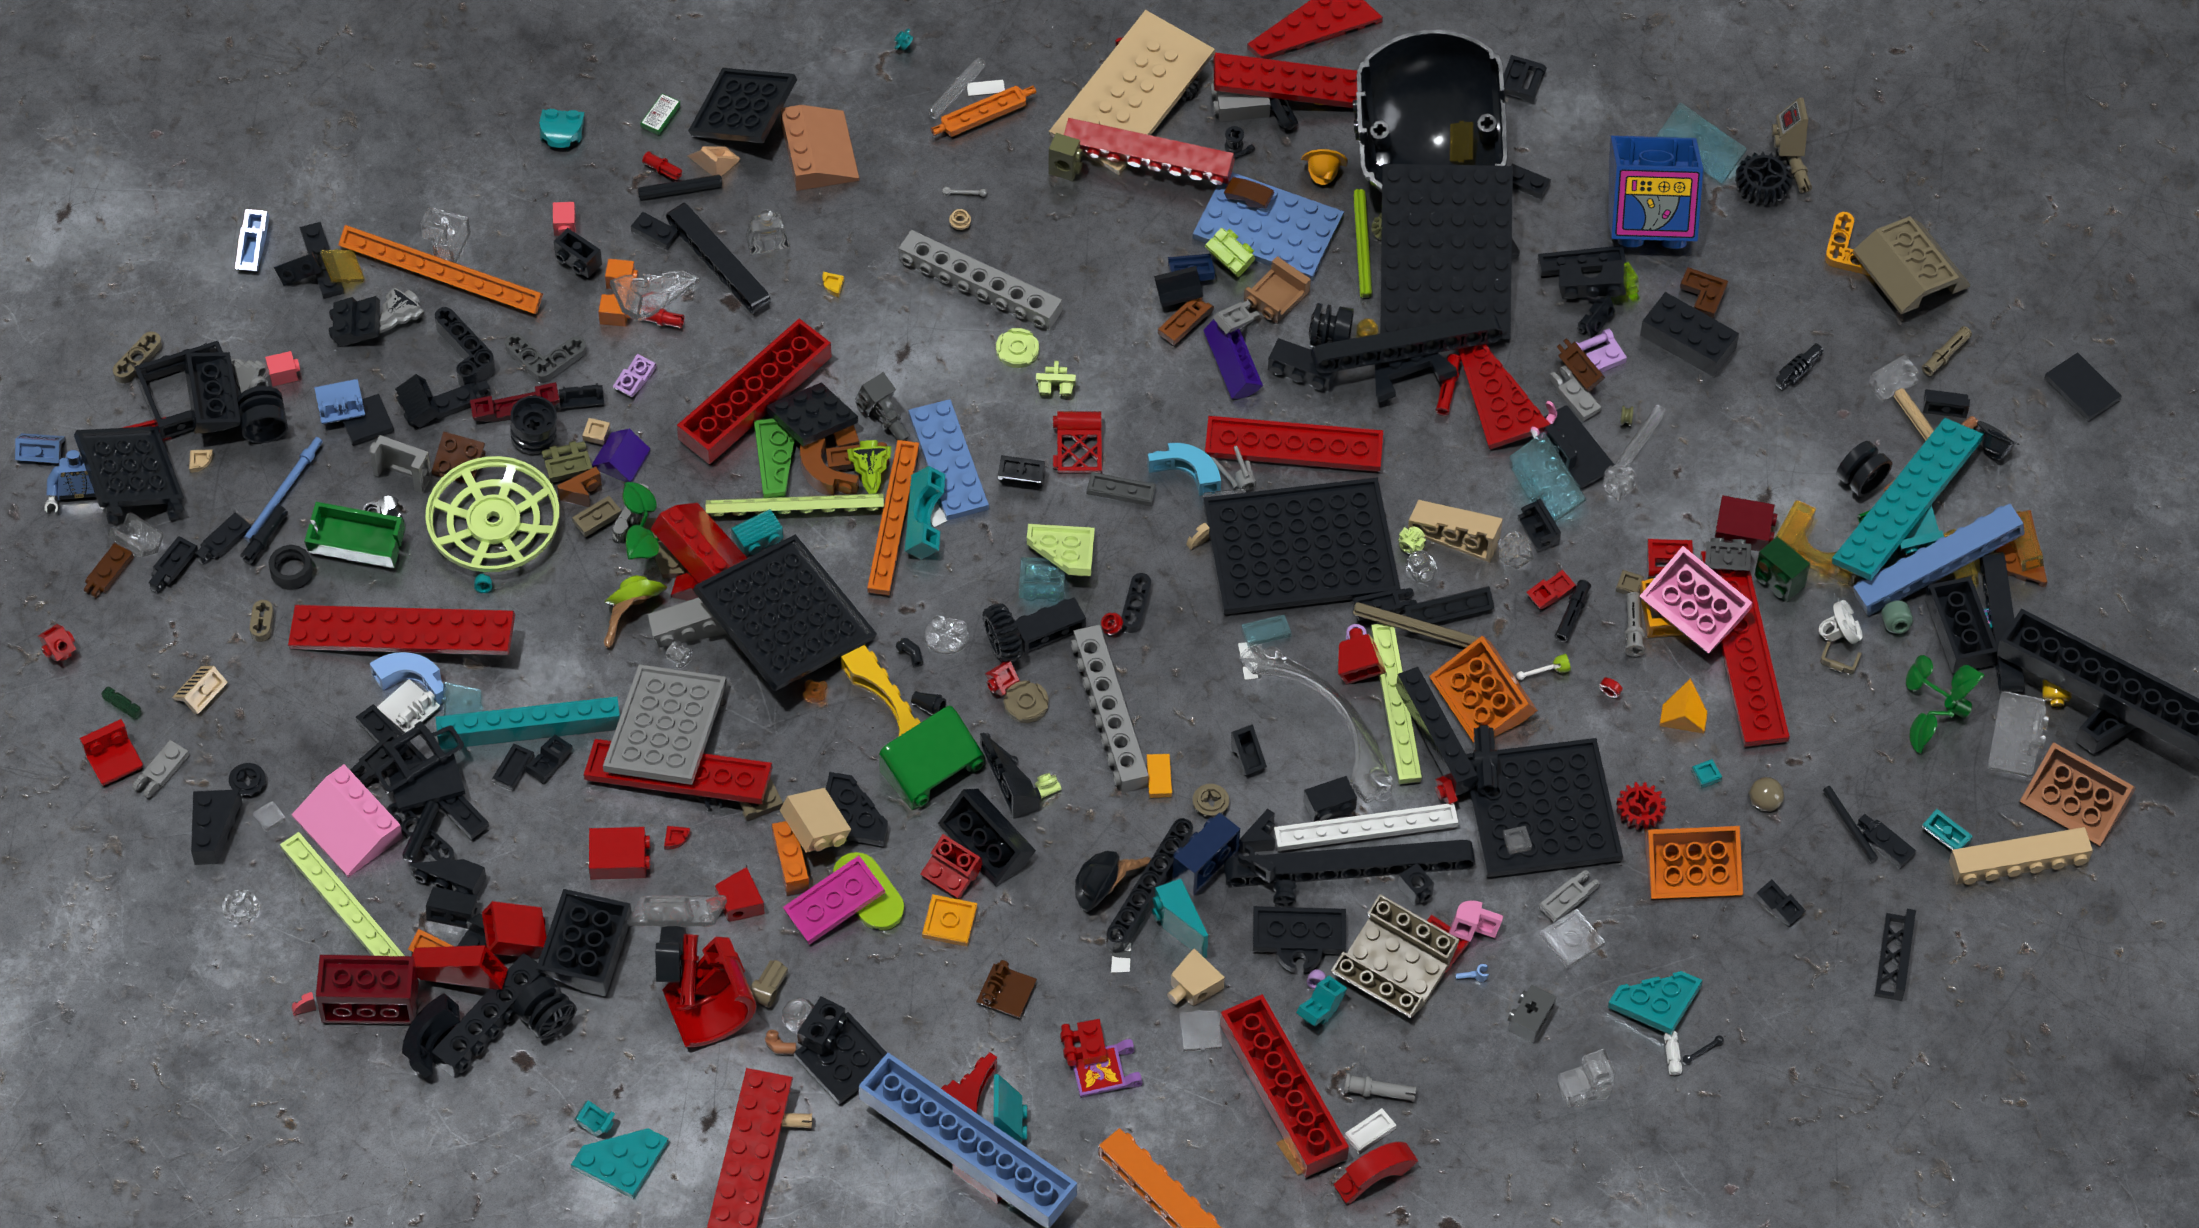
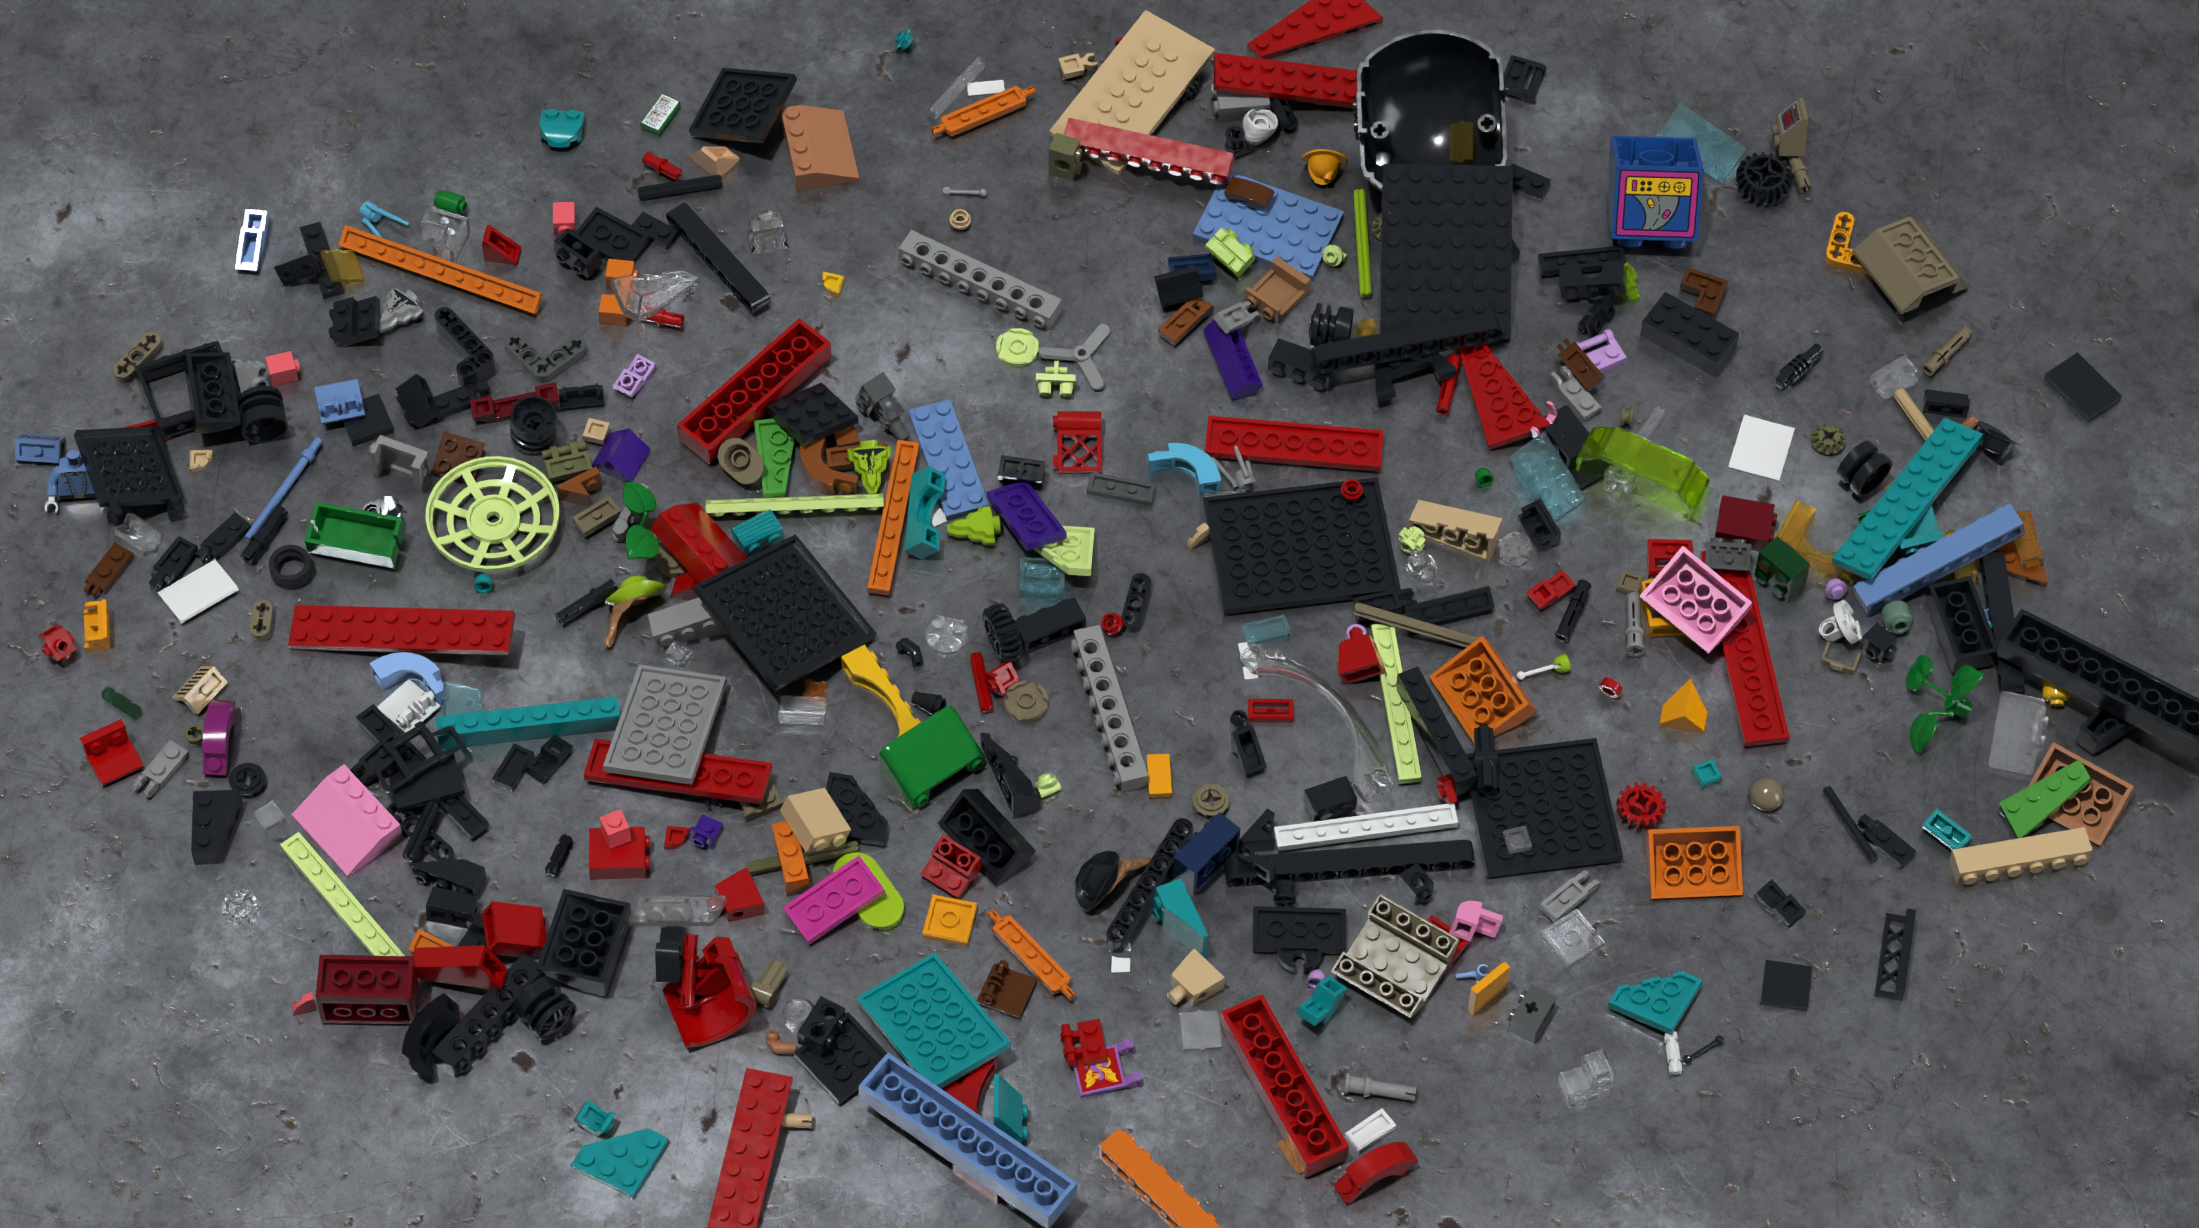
none -> light orange hinge [84,599,110,651]
none -> white piece [157,560,239,624]
none -> olive bush [184,724,204,747]
none -> magenta arch [202,700,235,775]
none -> medium azure plant [359,201,409,237]
none -> green brick [434,190,467,217]
none -> red slope [482,225,522,265]
none -> black axle [545,834,573,877]
none -> black pin [554,579,618,626]
none -> black plate [575,207,650,261]
none -> coral brick [599,809,631,849]
none -> dark purple bracket [689,814,723,849]
none -> dark tan piece [718,438,764,484]
none -> olive axle [746,840,859,875]
none -> clear panel [778,696,826,725]
none -> teal plate [856,952,1012,1089]
none -> lime rock [946,506,1001,545]
none -> red axle [970,652,993,713]
none -> dark purple plate [987,481,1067,551]
none -> orange plate [987,909,1076,1001]
none -> light grey piece [1038,324,1110,390]
none -> tan plate [1058,53,1098,79]
none -> black hinge [1230,710,1248,730]
none -> white hair [1243,109,1279,146]
none -> red tile [1248,699,1294,723]
none -> yellowish green plate [1323,245,1348,266]
none -> red plate [1341,479,1363,500]
none -> light orange tile [1468,962,1510,1016]
none -> green hinge [1475,468,1494,487]
none -> clear neon green windscreen [1576,426,1710,521]
none -> white sticker [1728,415,1795,481]
none -> black tile [1760,960,1812,1011]
none -> olive gear [1811,423,1846,455]
none -> lavender plate [1825,579,1847,600]
none -> black brick [1860,623,1898,664]
none -> bright green wing [1999,759,2092,838]

